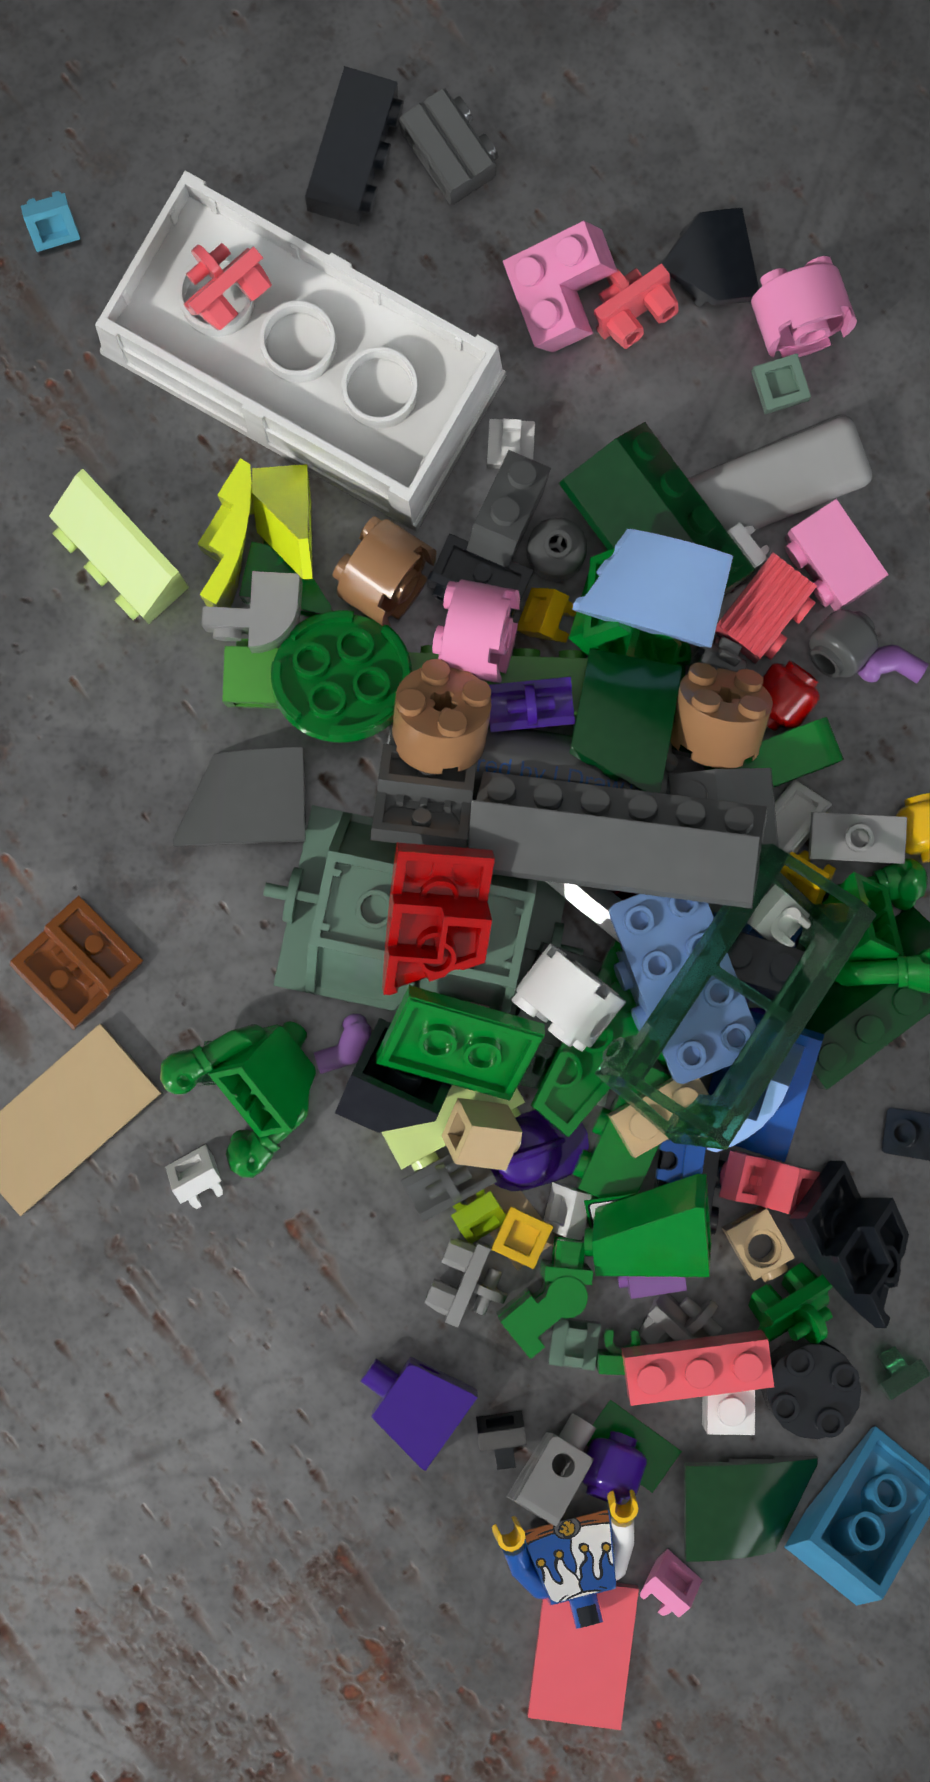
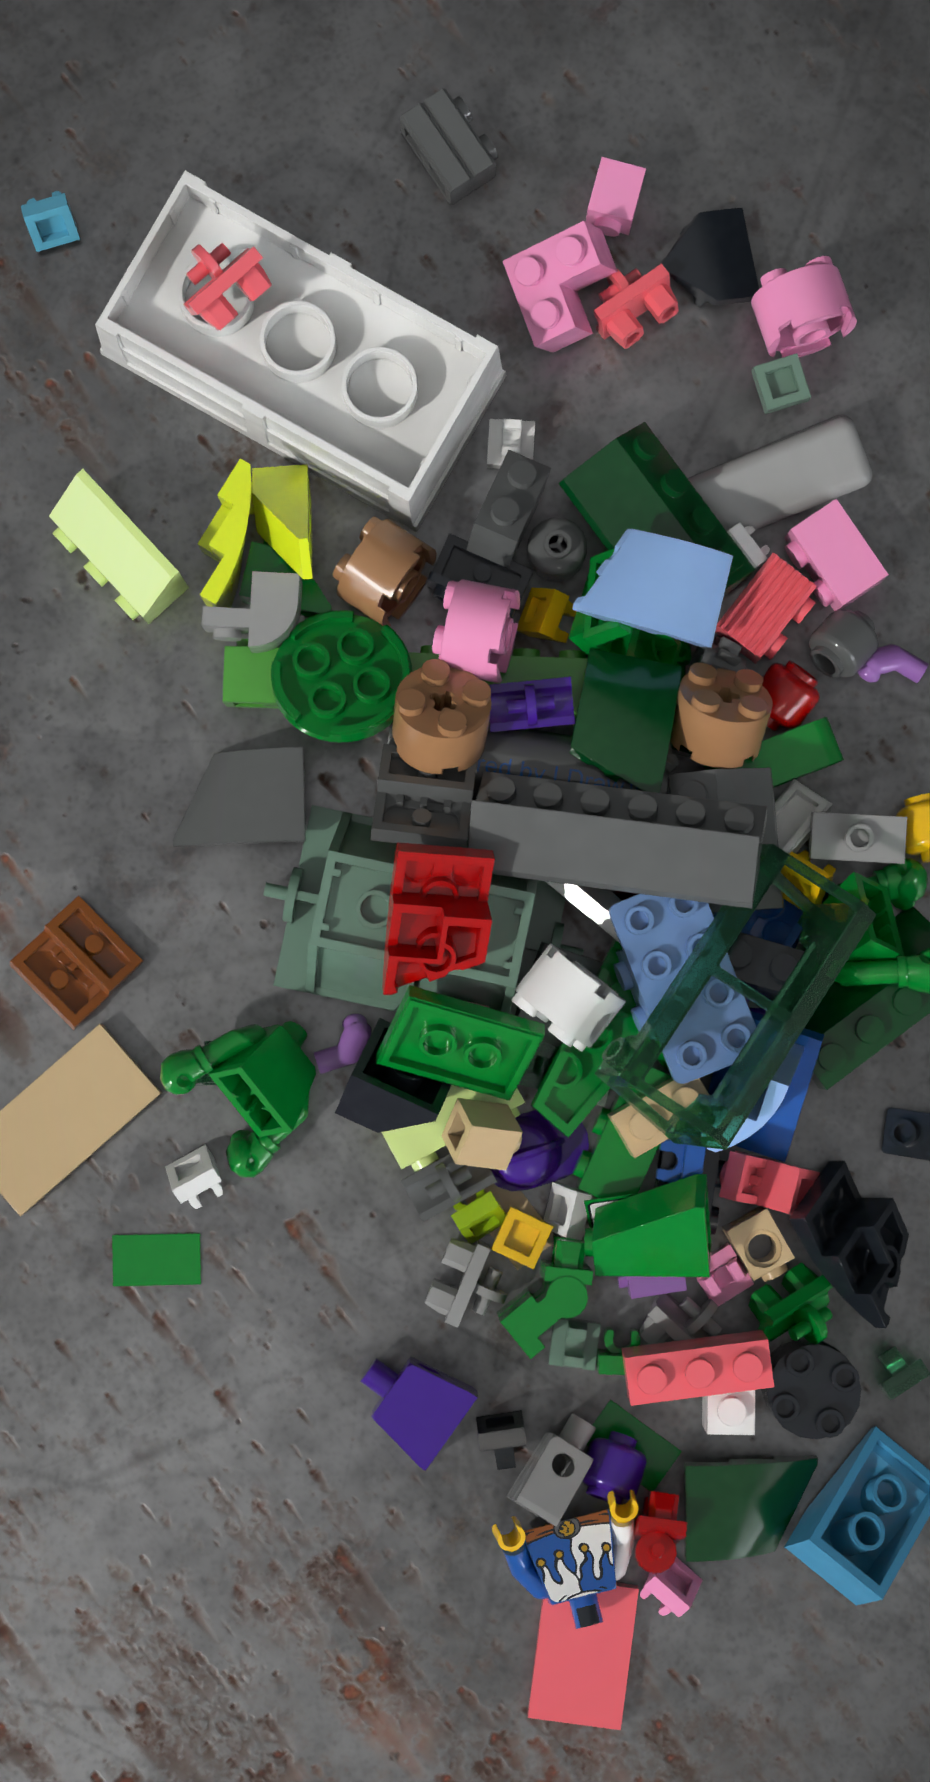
black brick [305,66,404,226] -> none
white tile [744,884,811,947] -> none
none -> green sticker [112,1233,201,1286]
none -> bright pink brick [586,157,646,237]
none -> red hips [634,1491,687,1574]
none -> bright pink tile [695,1243,754,1306]

